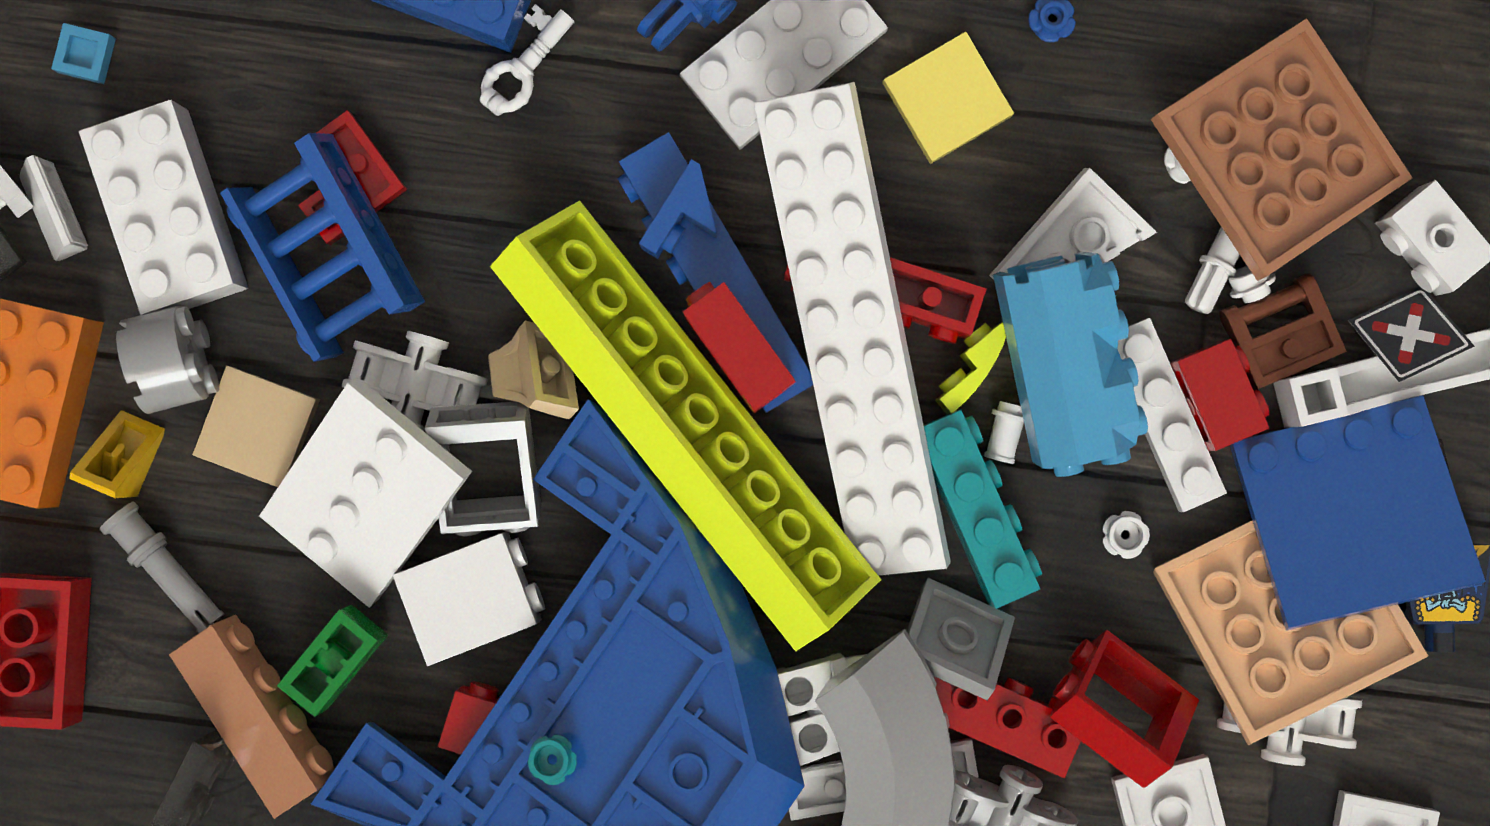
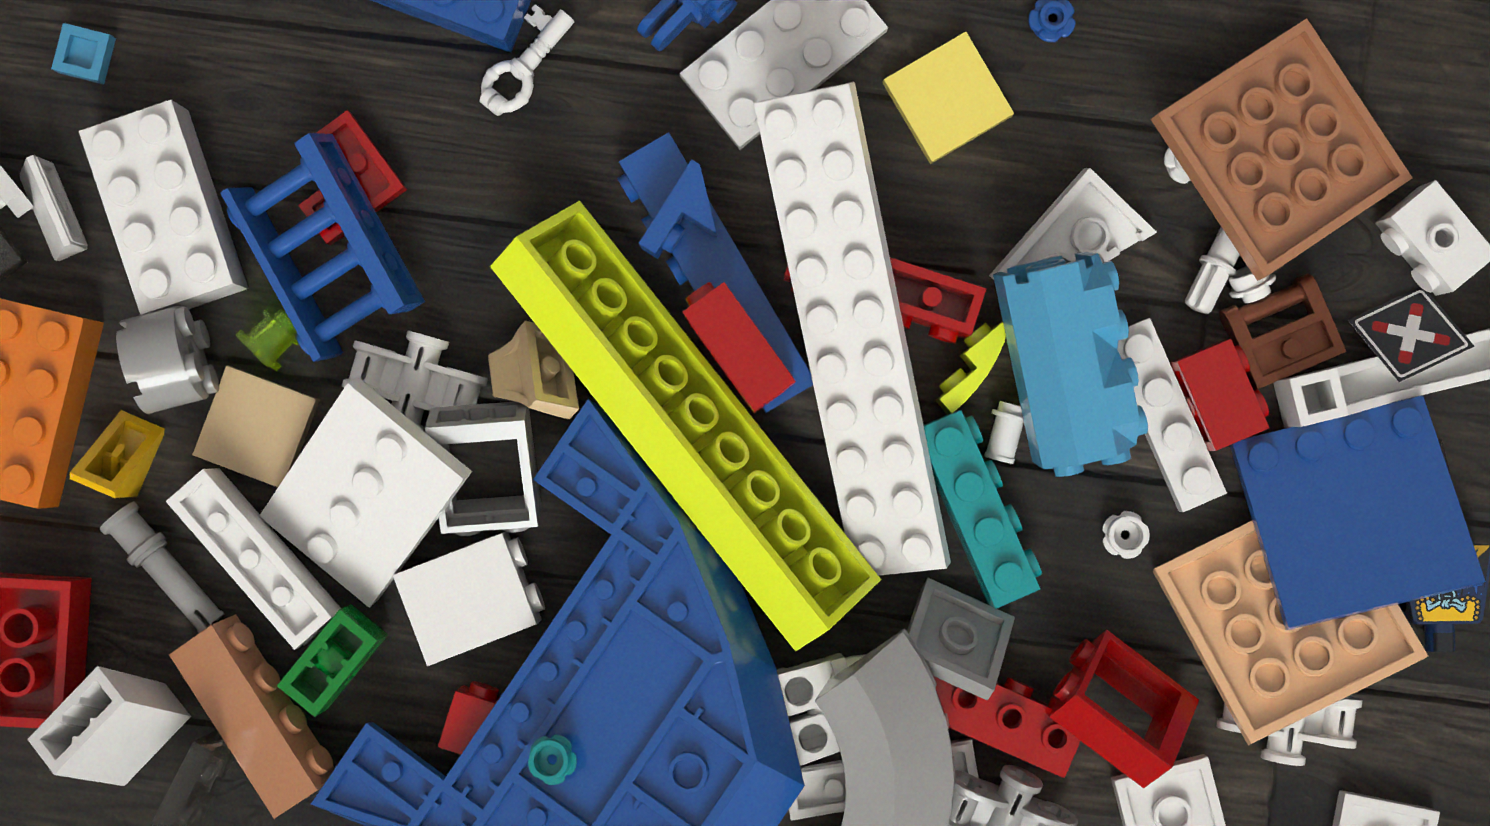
none -> white brick [28,666,191,786]
none -> white brick [166,468,341,650]
none -> clear neon green brick [235,309,299,371]

